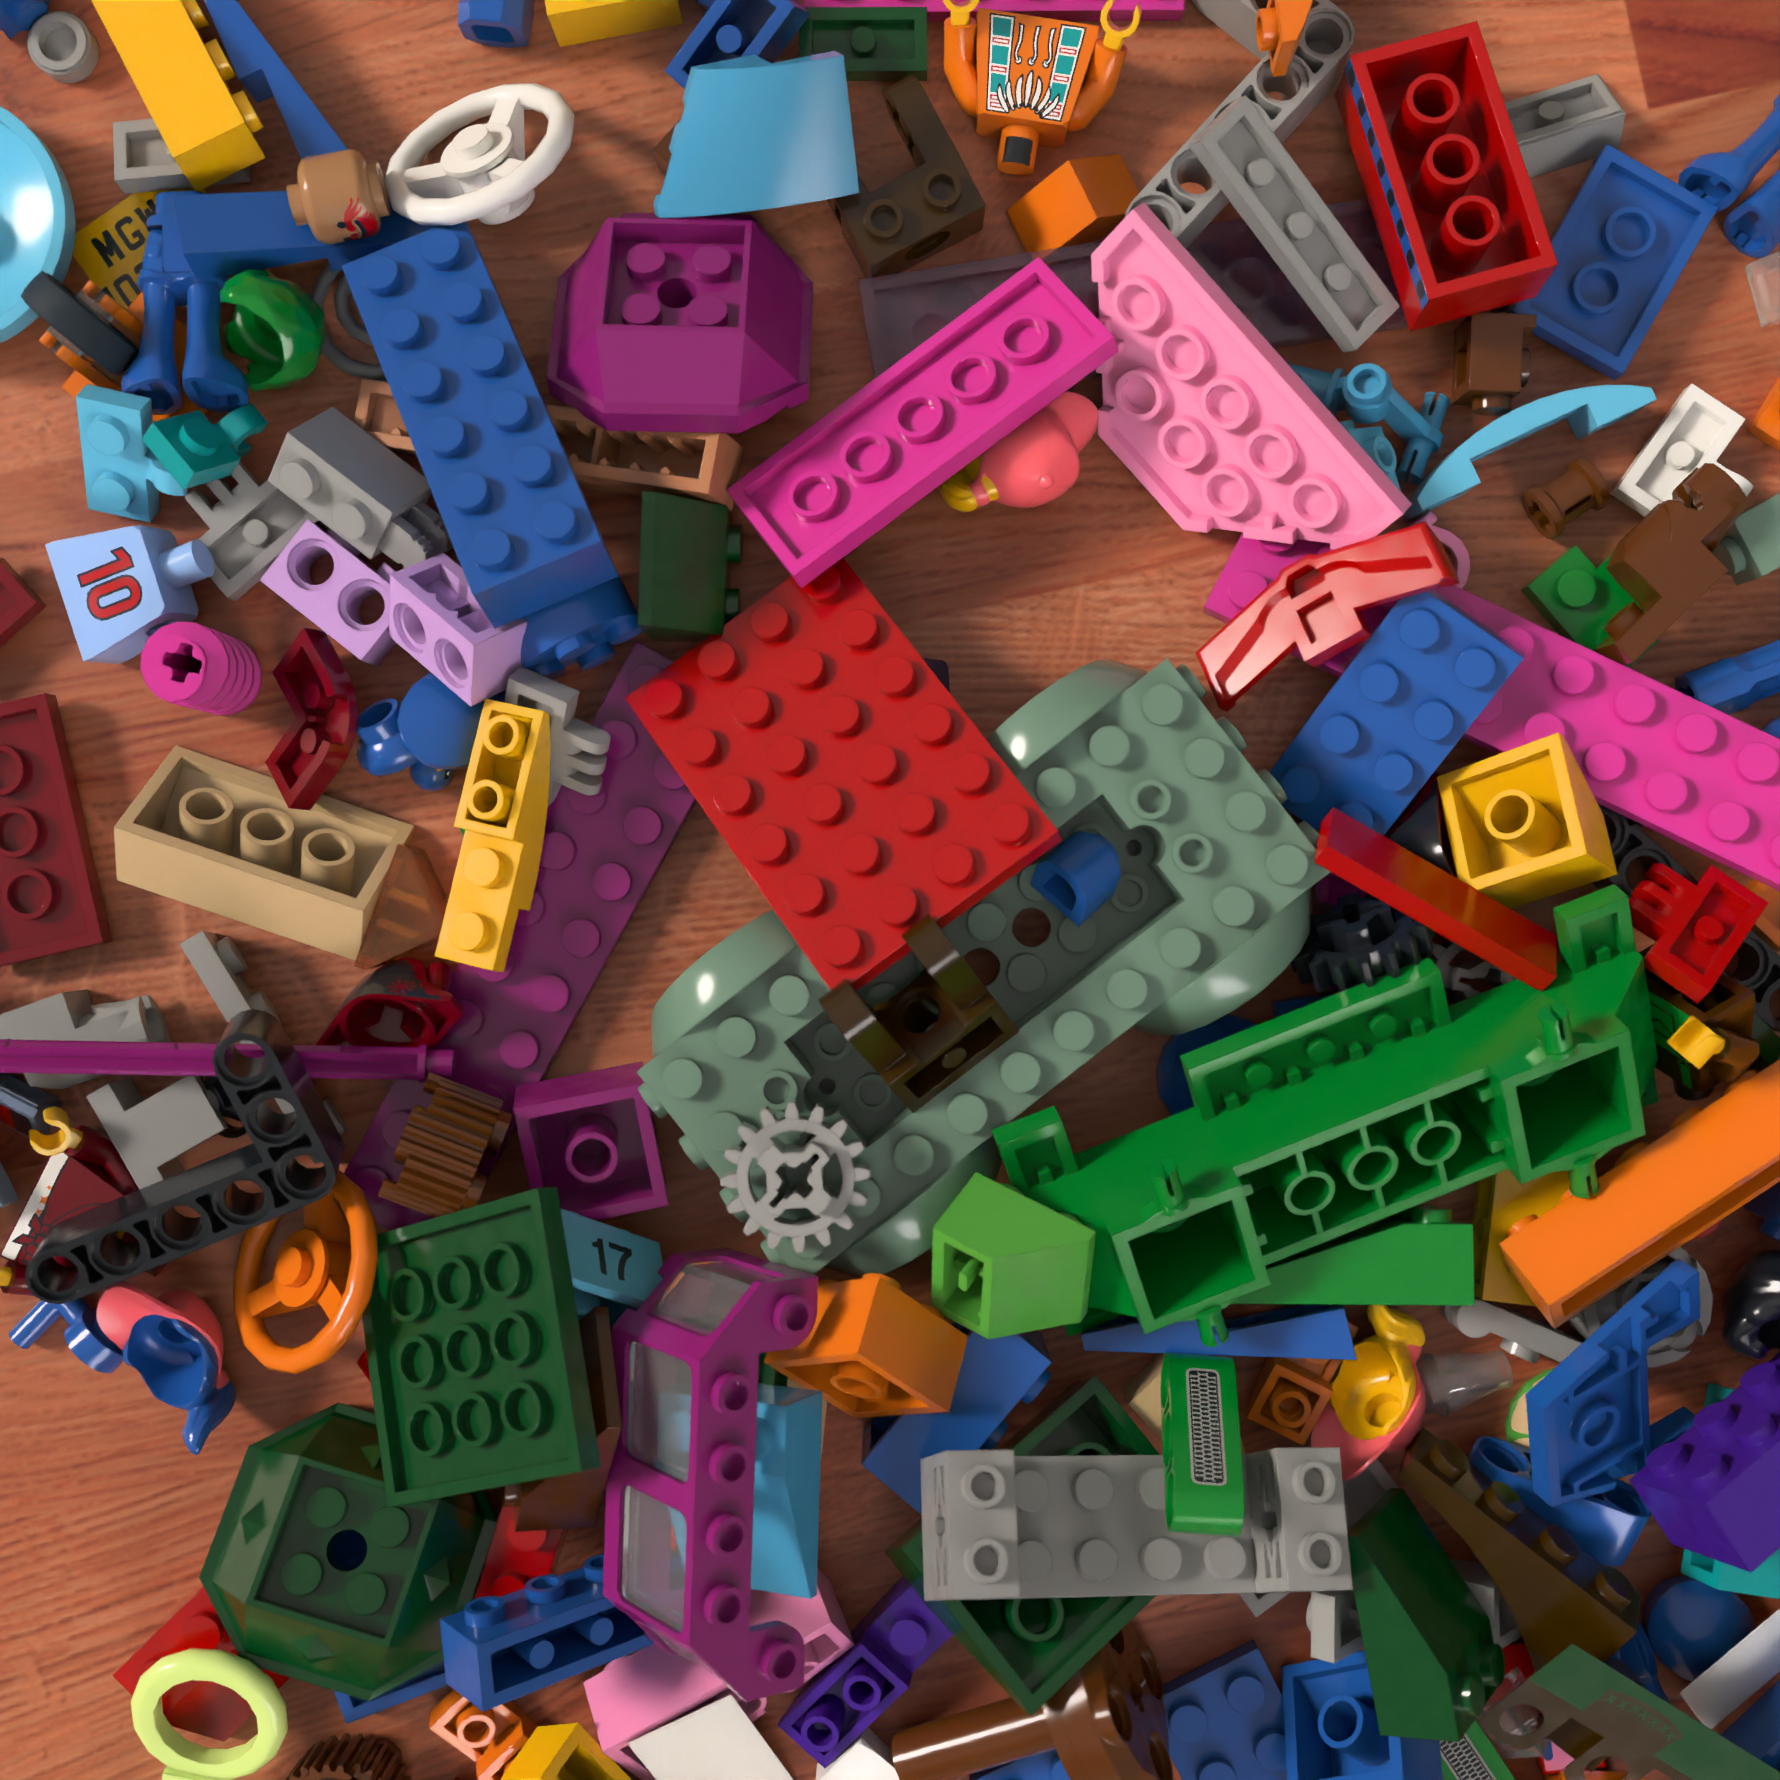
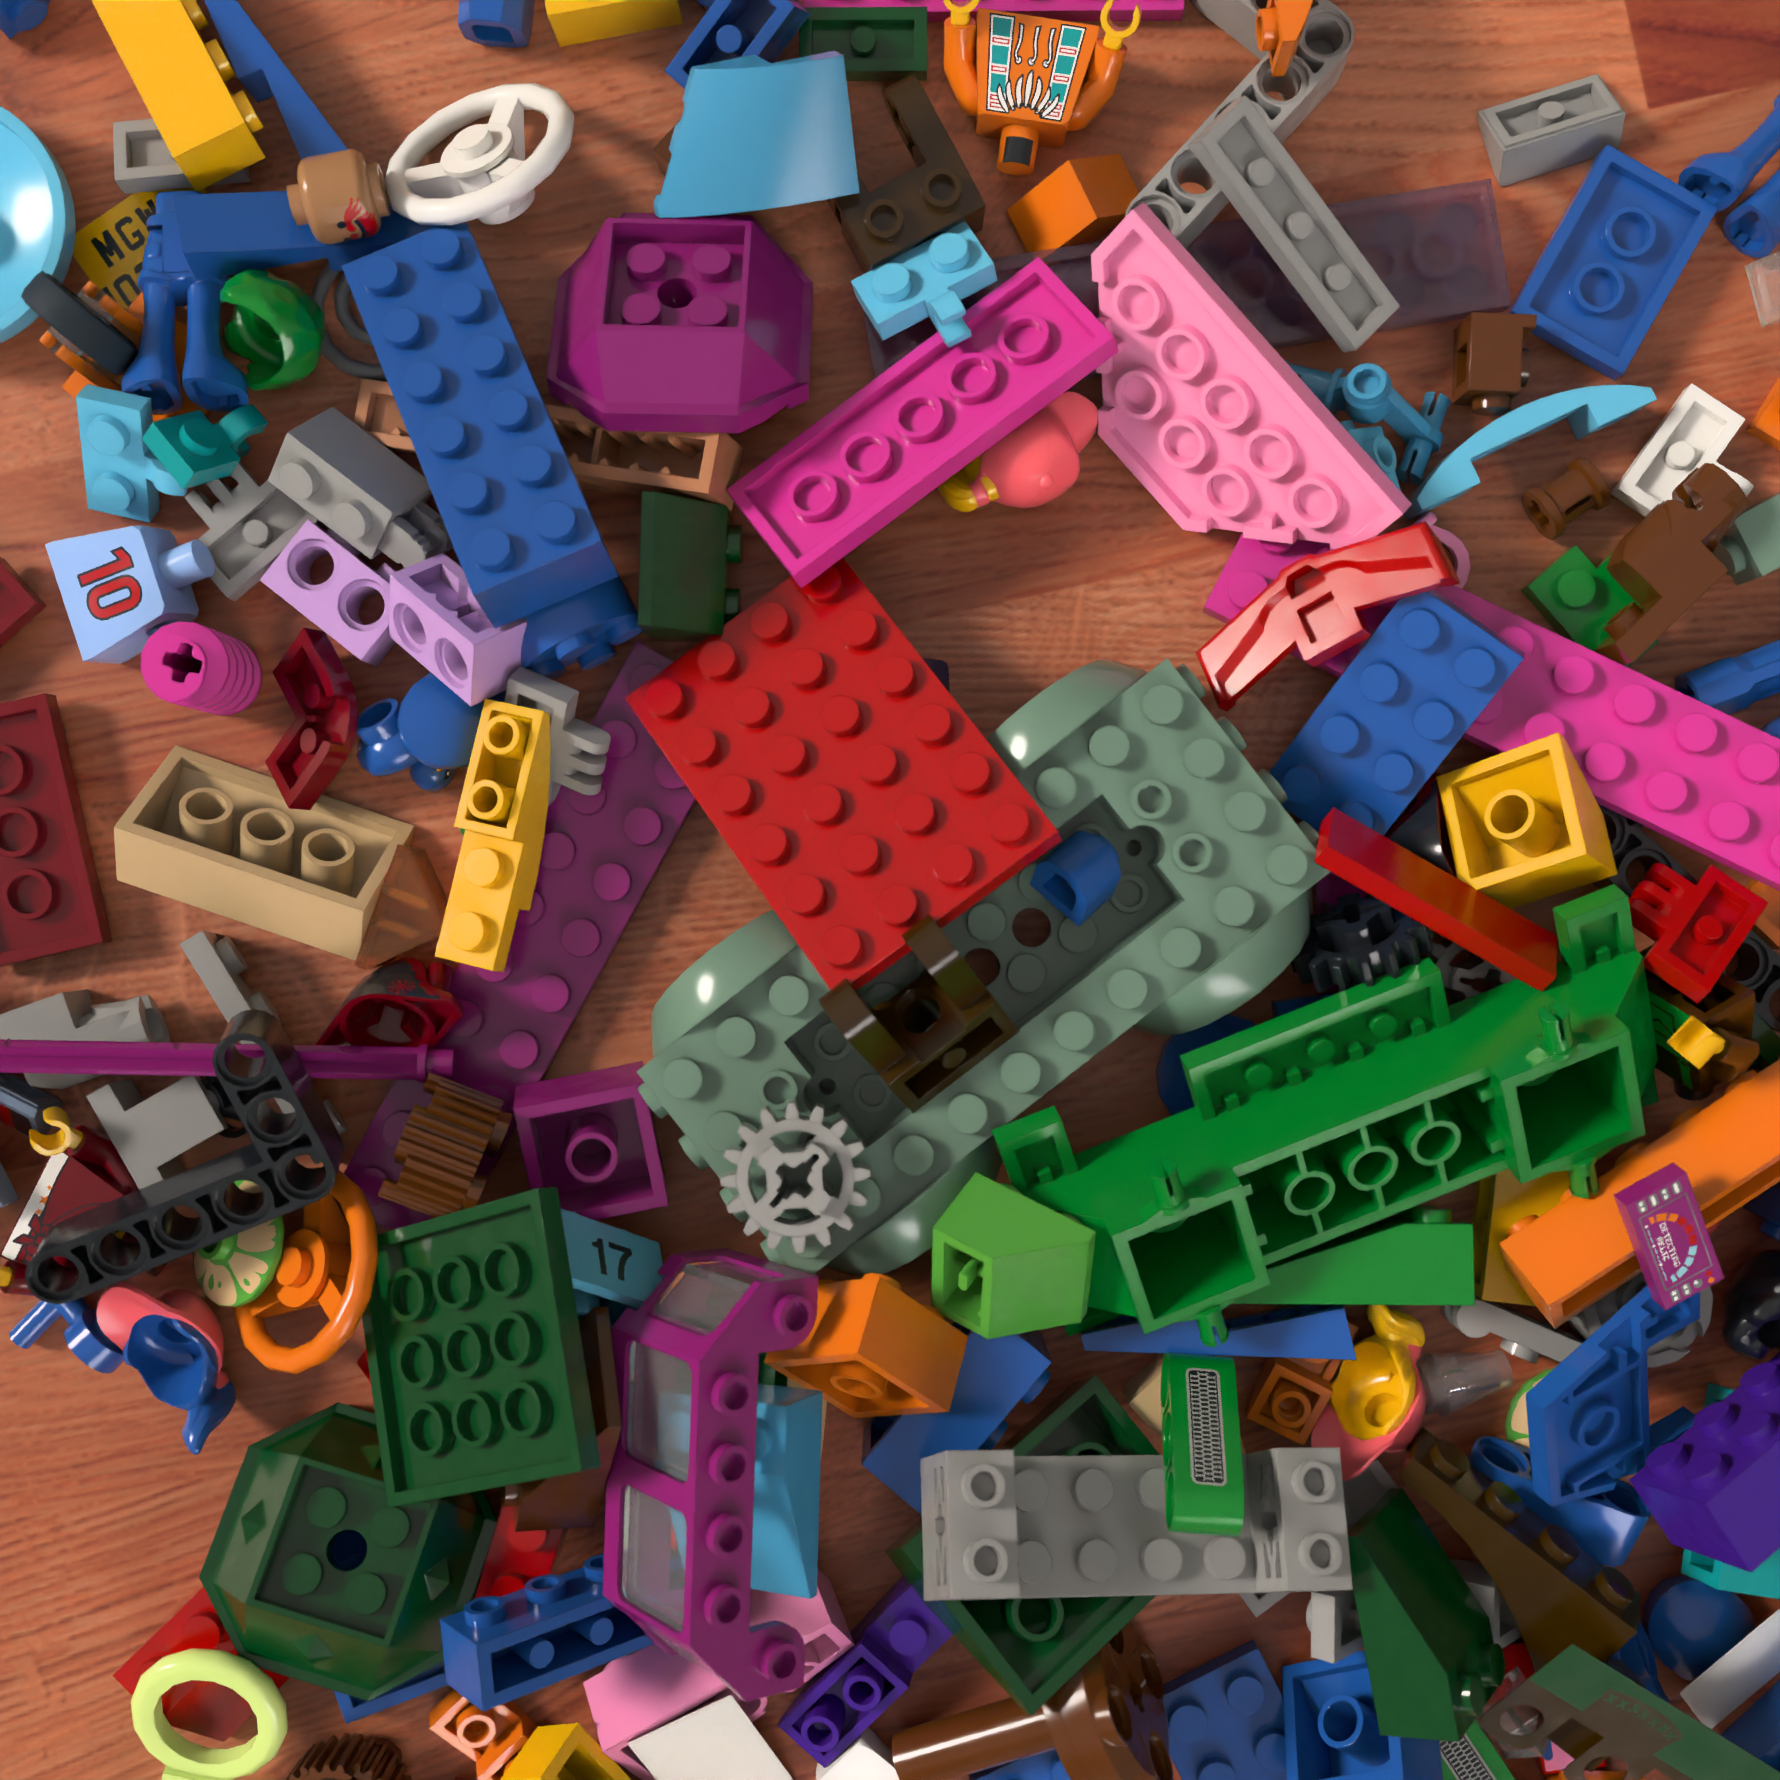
light grey tile [27,11,99,83] -> none
red brick [1334,21,1558,332] -> none
none -> dish [192,1180,285,1307]
none -> medium azure plate [851,221,998,348]
none -> magenta tile [1613,1162,1724,1310]

